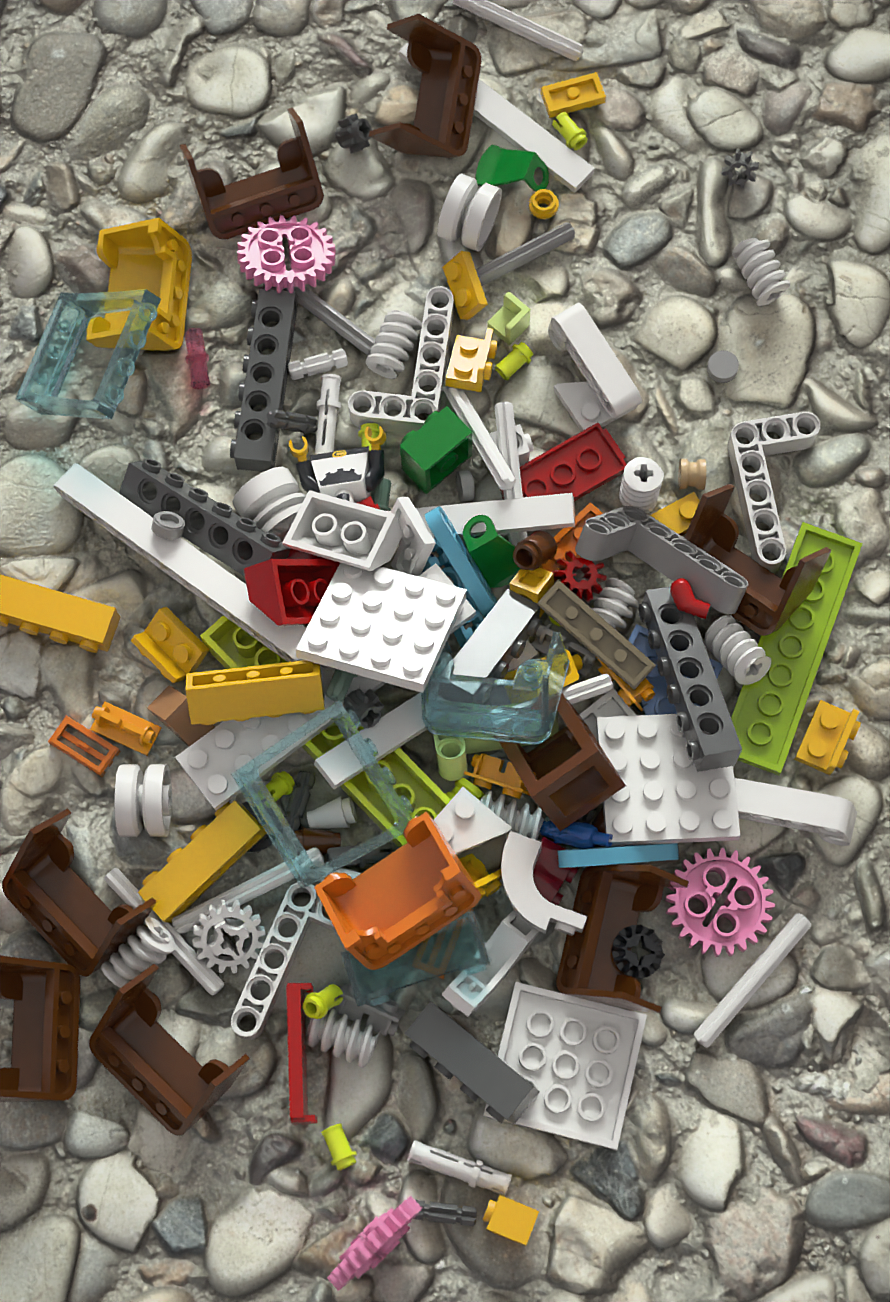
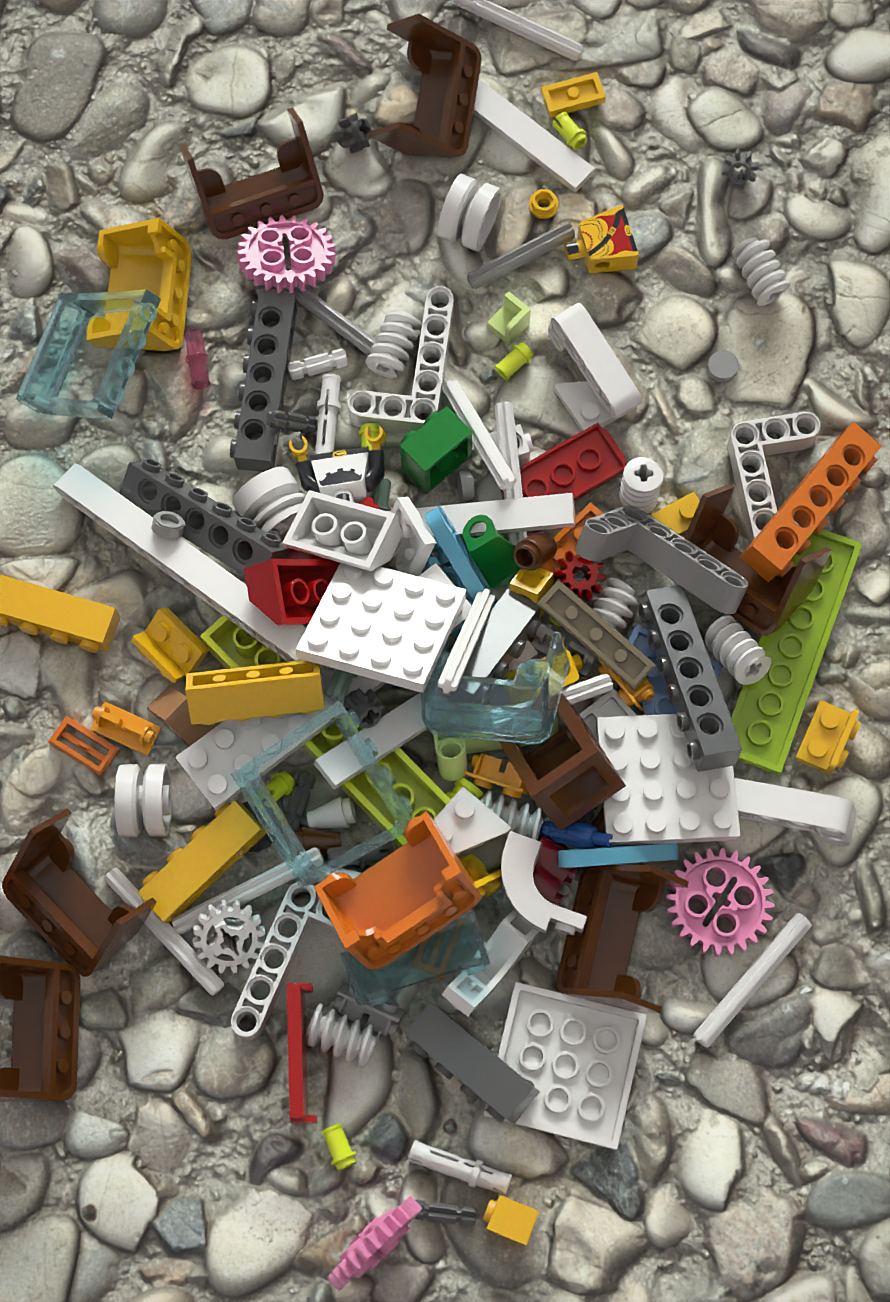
reddish brown windscreen [89,964,250,1136] -> none
white piece [101,917,175,988] -> none
neon yellow pin [303,984,343,1019] -> none
yellow plate [442,251,488,320] -> none
bracket [445,328,498,392] -> none
green piece [475,145,549,192] -> none
black gear [612,924,665,979] -> none
red arm [670,578,711,619] -> none
tan wheel [678,459,706,490] -> none
none -> white axle [438,589,495,694]
none -> torso [564,205,639,273]
none -> orange brick [739,421,881,582]

